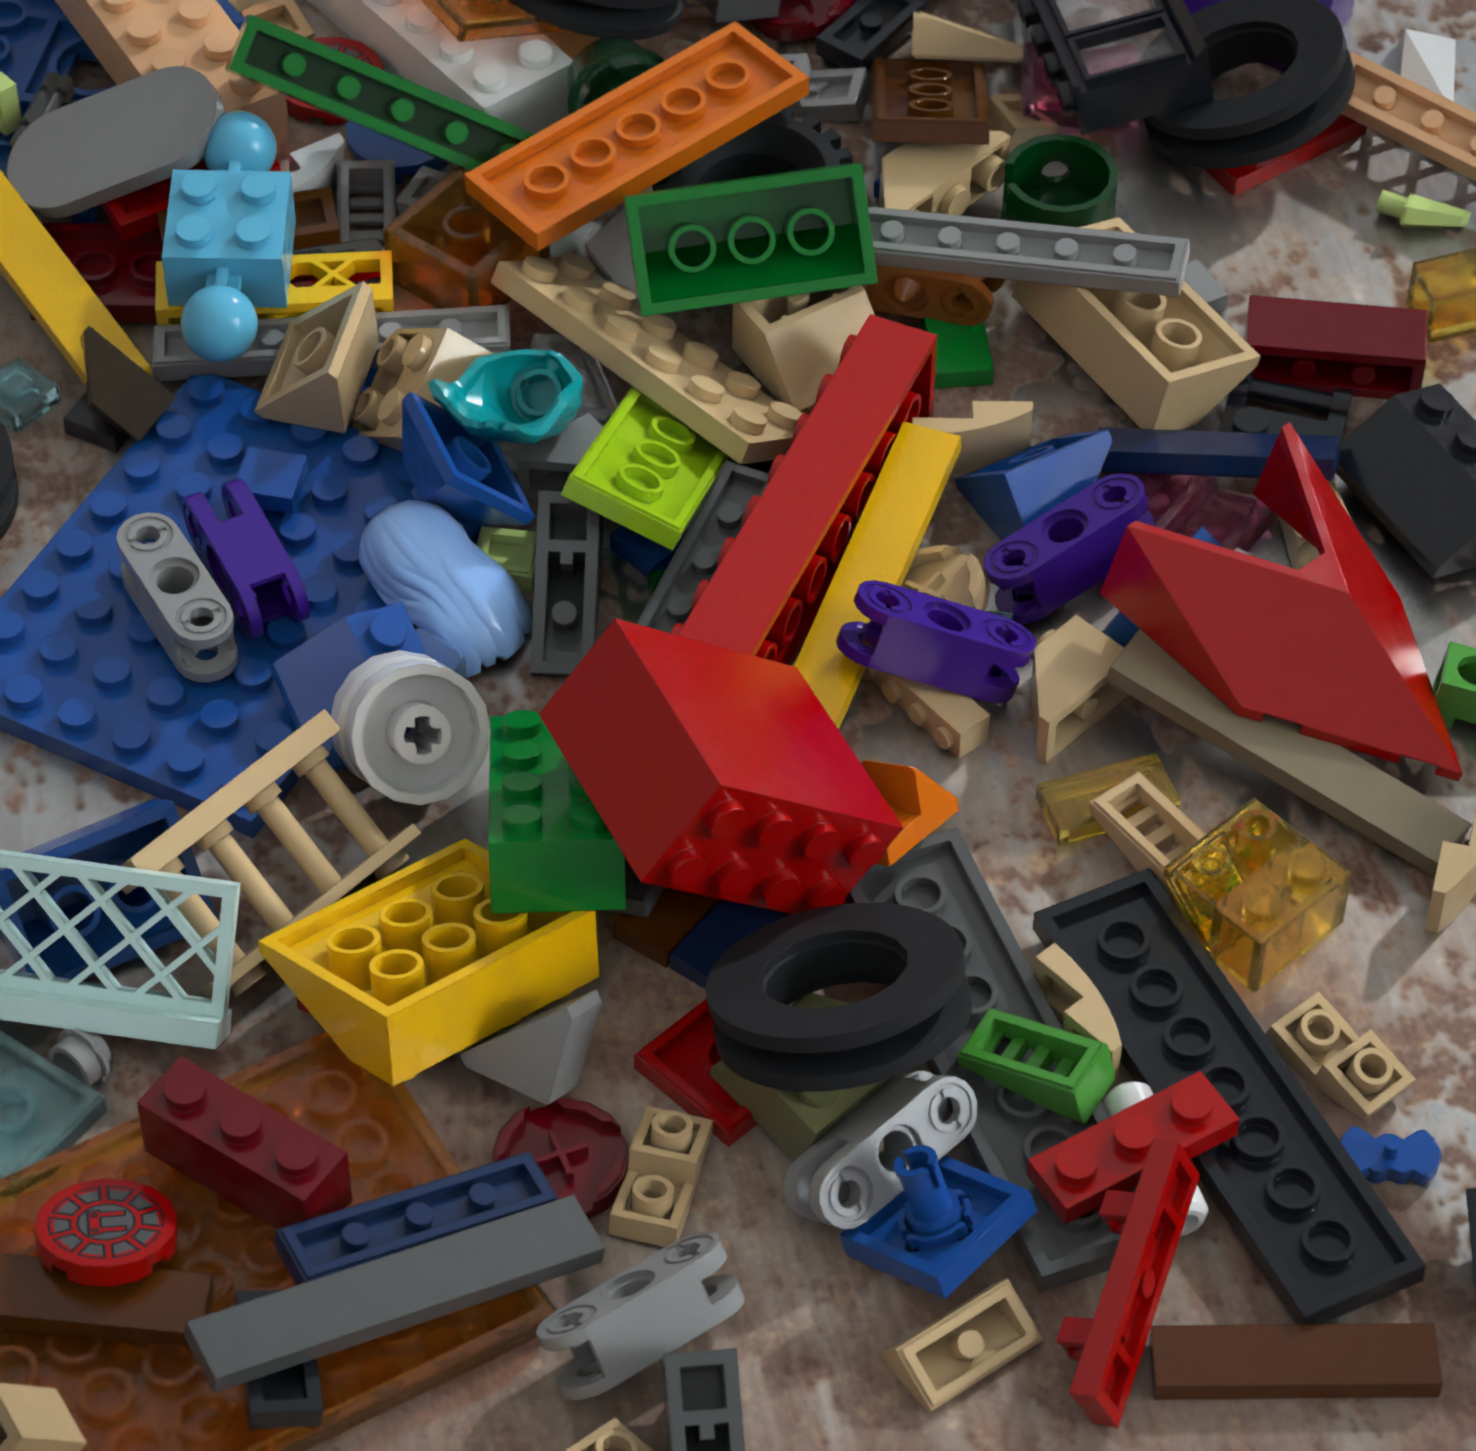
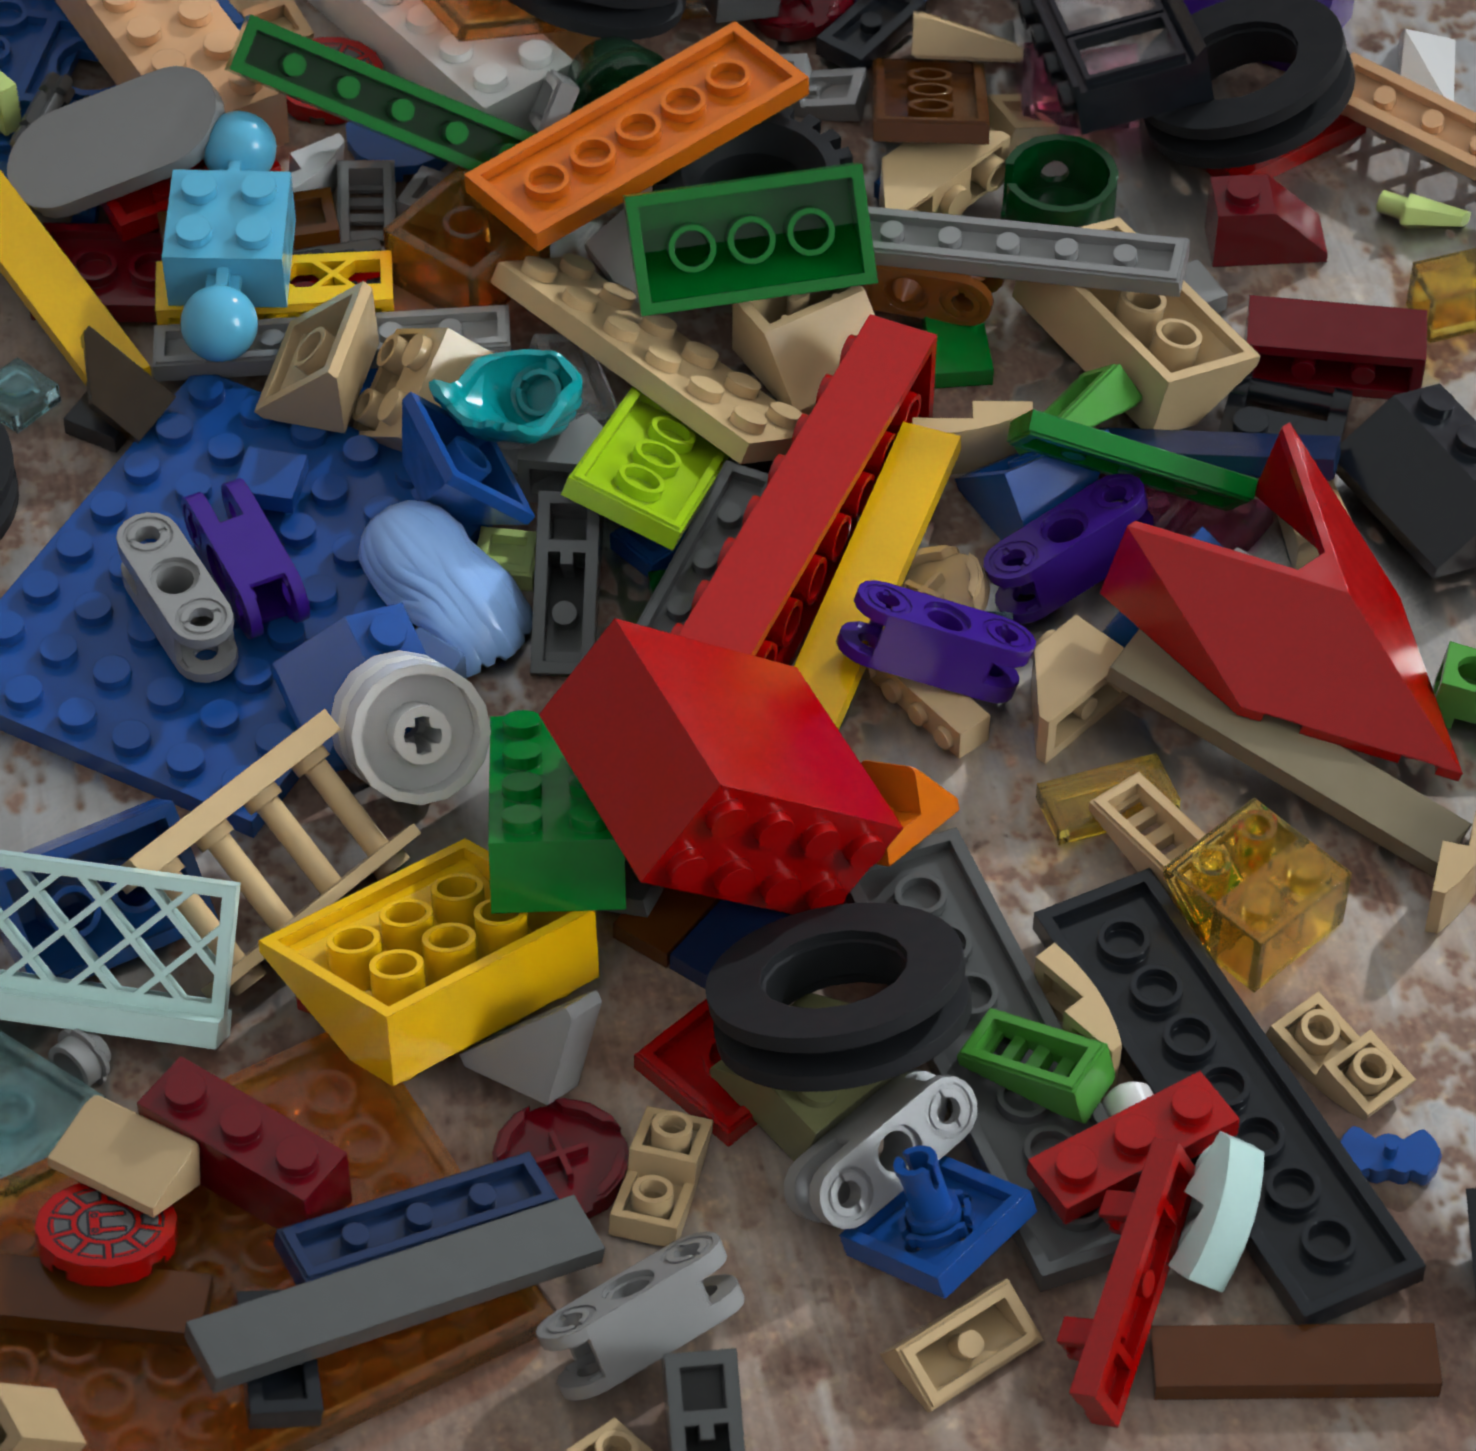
none -> tan slope [47,1095,200,1218]
none -> light grey tile [528,69,580,133]
none -> green tile [1006,409,1258,512]
none -> bright green slope [1014,364,1143,455]
none -> light aqua slope [1168,1131,1264,1293]
none -> dark red slope [1204,174,1328,267]

